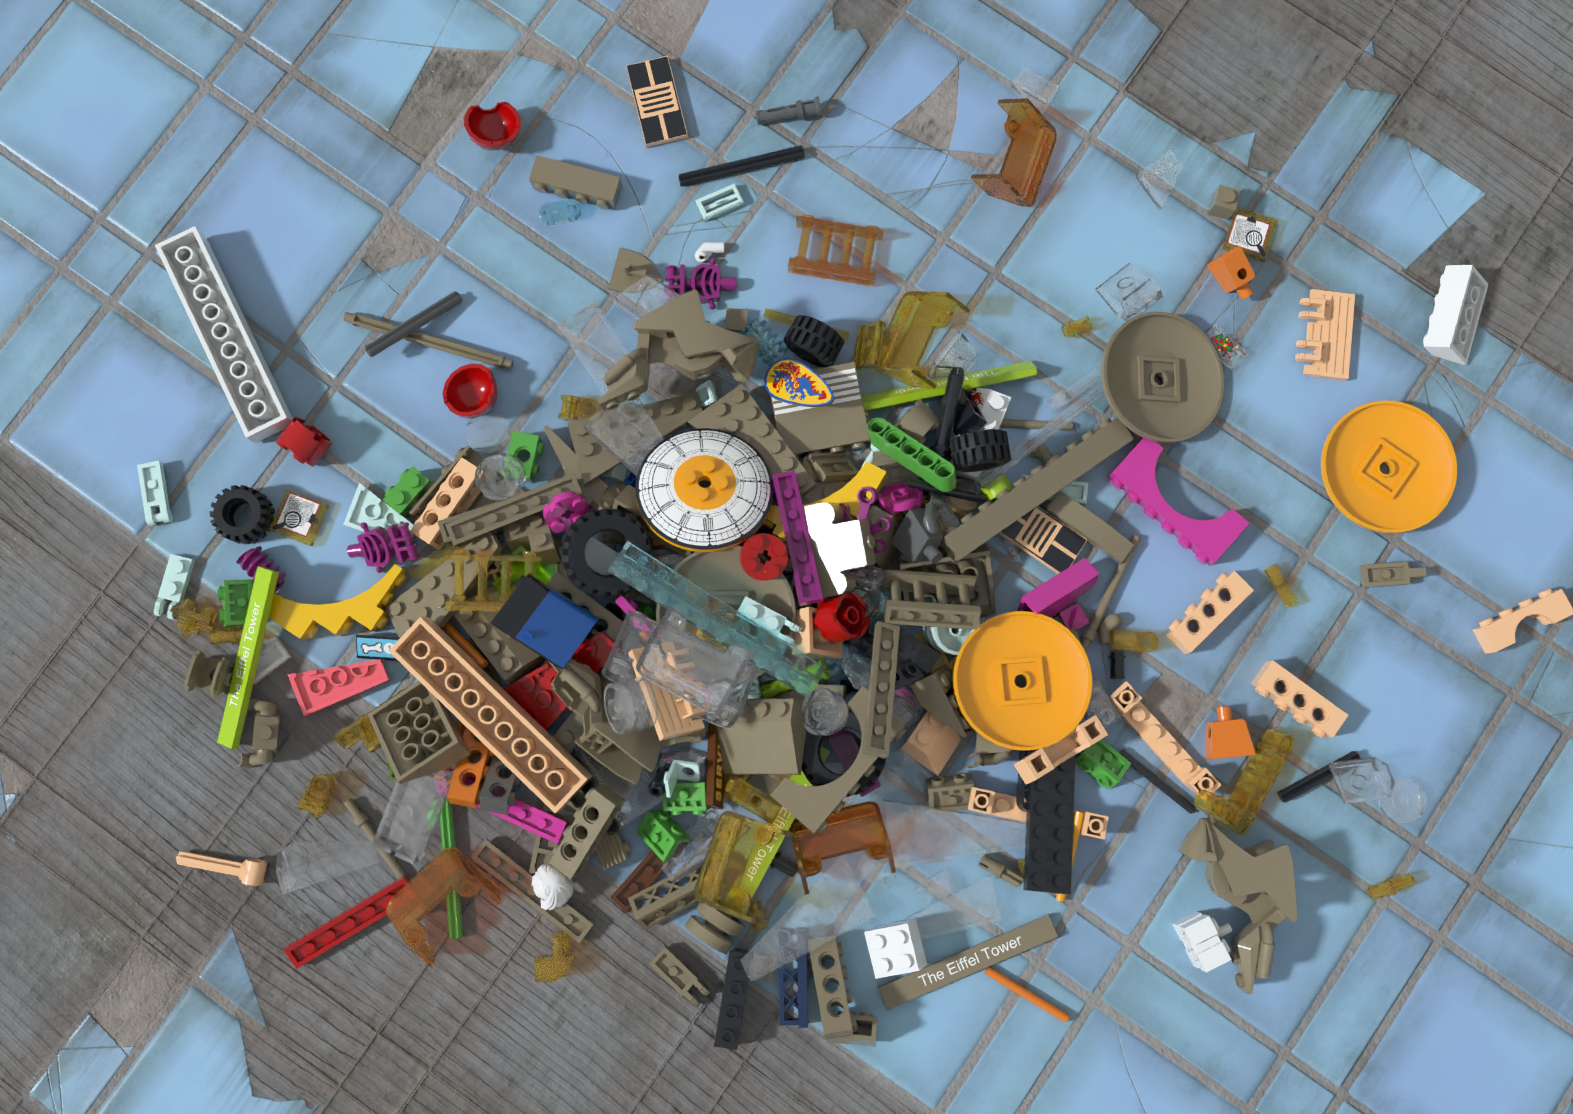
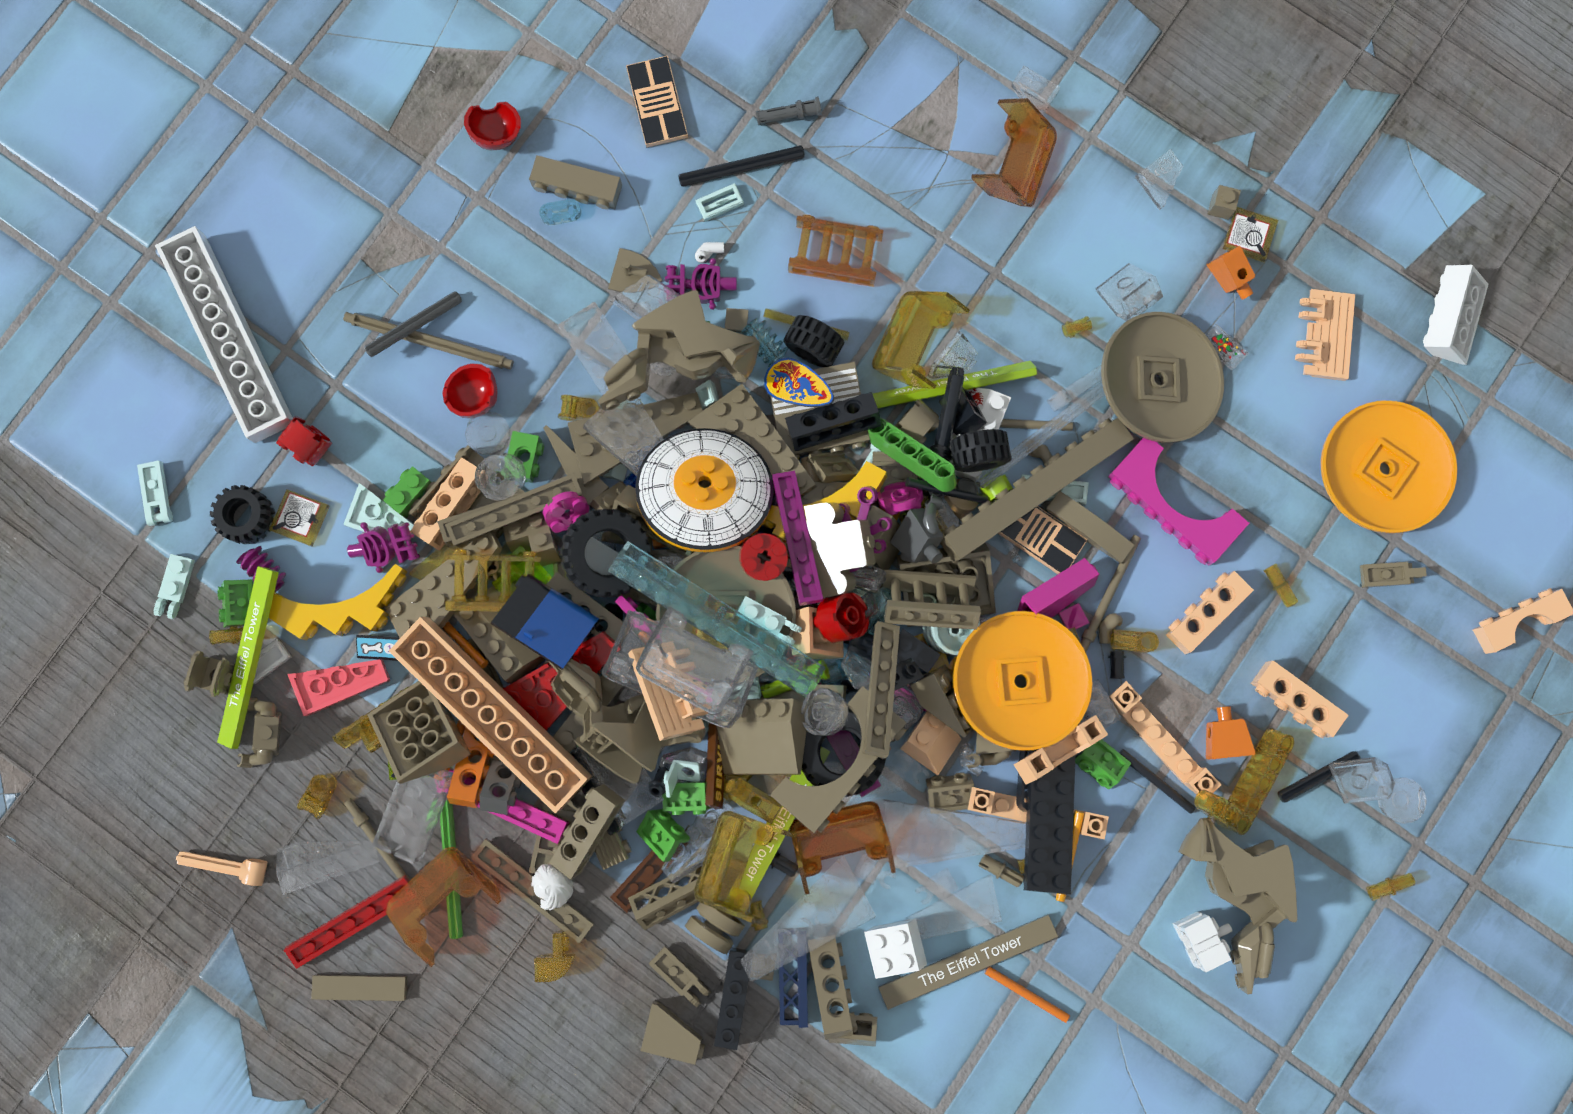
clear yellow hips [170,598,217,638] -> none
clear wheel [604,676,657,735] -> none
clear yellow plate [854,321,886,370] -> none
none -> dark tan tile [311,974,407,1001]
none -> dark tan slope [641,1000,705,1065]
none -> black brick [785,392,881,452]
none -> clear arm [958,743,984,777]

